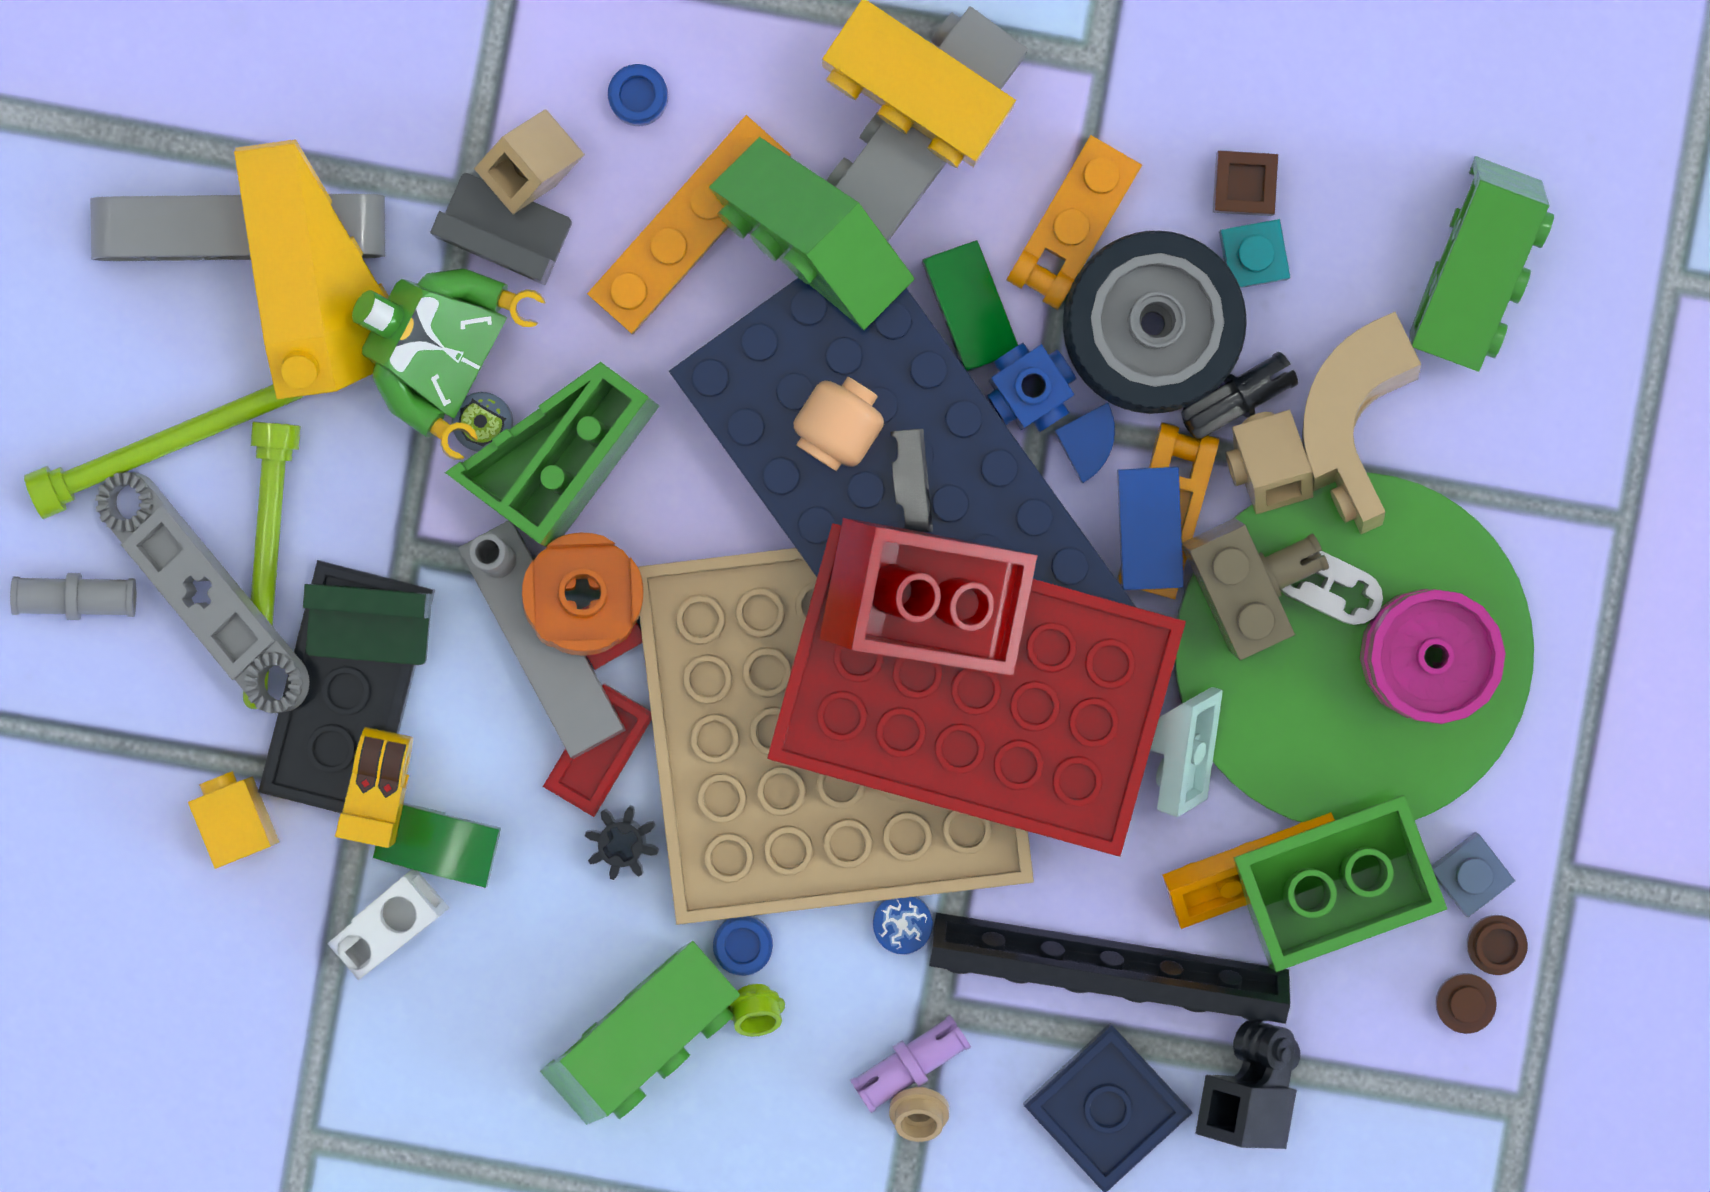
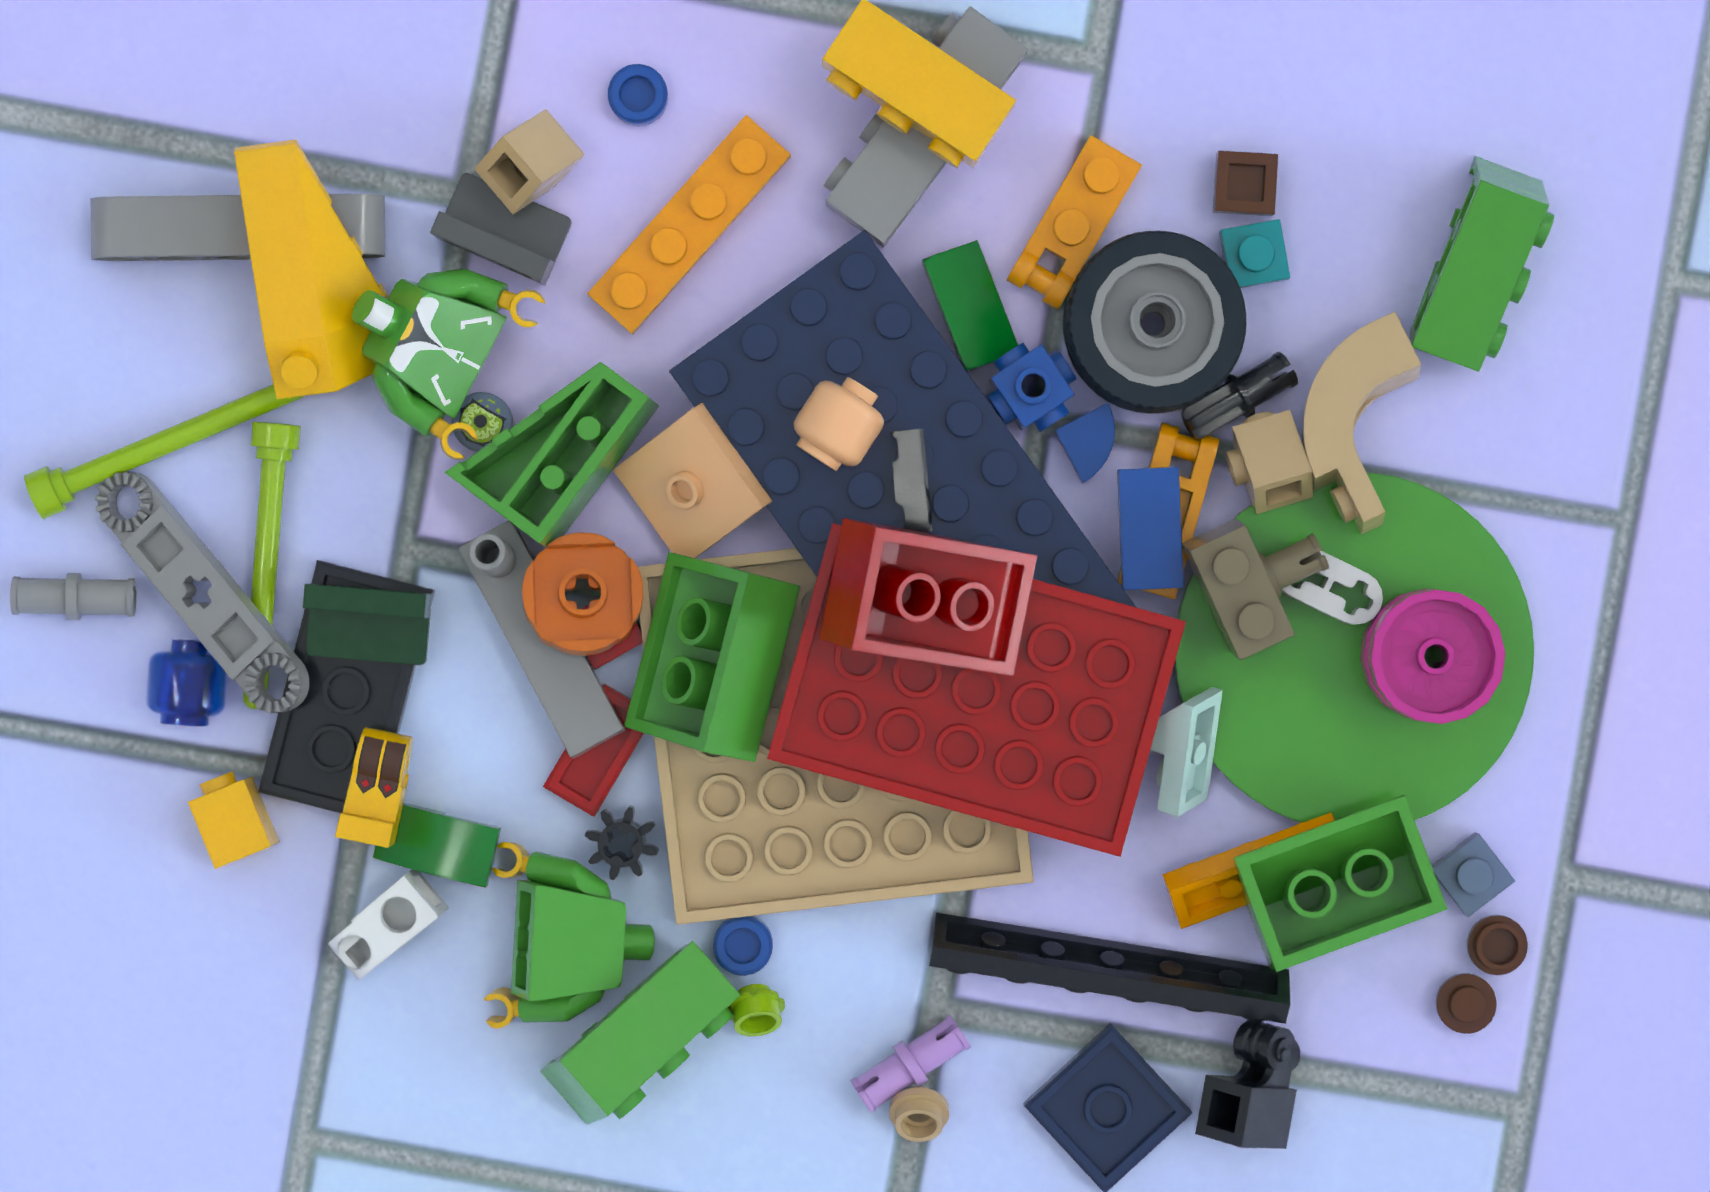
bright green wedge [709,137,915,330] -> none
blue tile [873,896,933,954] -> none
none -> clear blue head [146,639,227,726]
none -> bright green torso [484,842,655,1029]
none -> light nougat plate [613,403,772,558]
none -> bright green slope [624,552,800,762]

